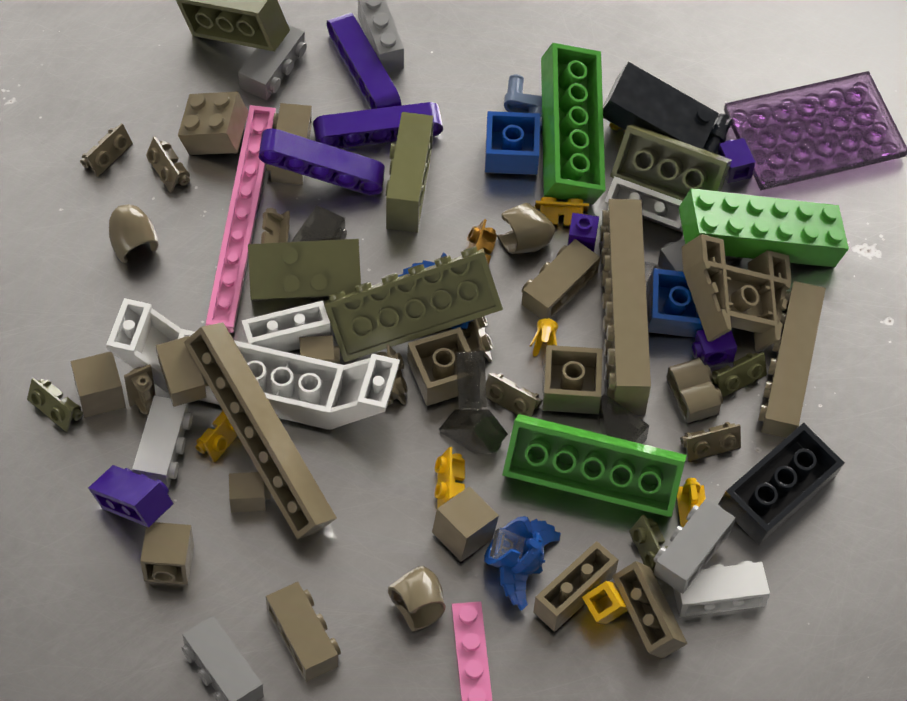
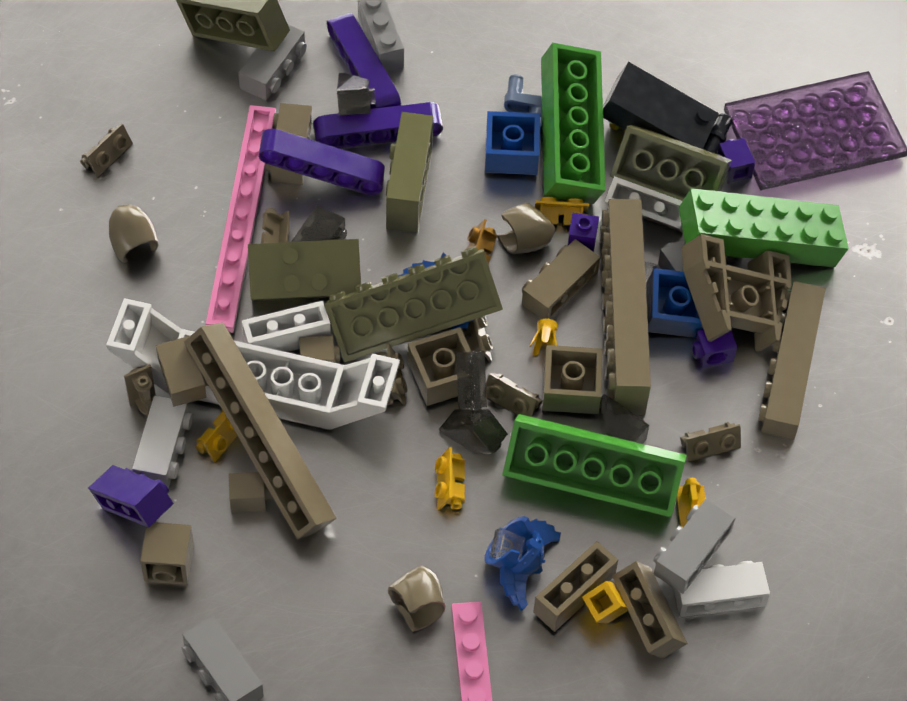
olive hinge [27,378,83,432] -> none
dark tan head [70,351,126,418] -> none
dark tan hinge [146,136,190,193] -> none
dark tan brick [178,91,249,155] -> none
dark tan brick [266,581,341,682] -> none
dark tan head [432,486,499,561] -> none
olive hinge [629,515,668,577] -> none
dark tan brick [666,358,723,423] -> none
olive hinge [711,352,767,397] -> none
black brick [718,423,845,545] -> none
none -> clear smoke slope [337,73,376,116]

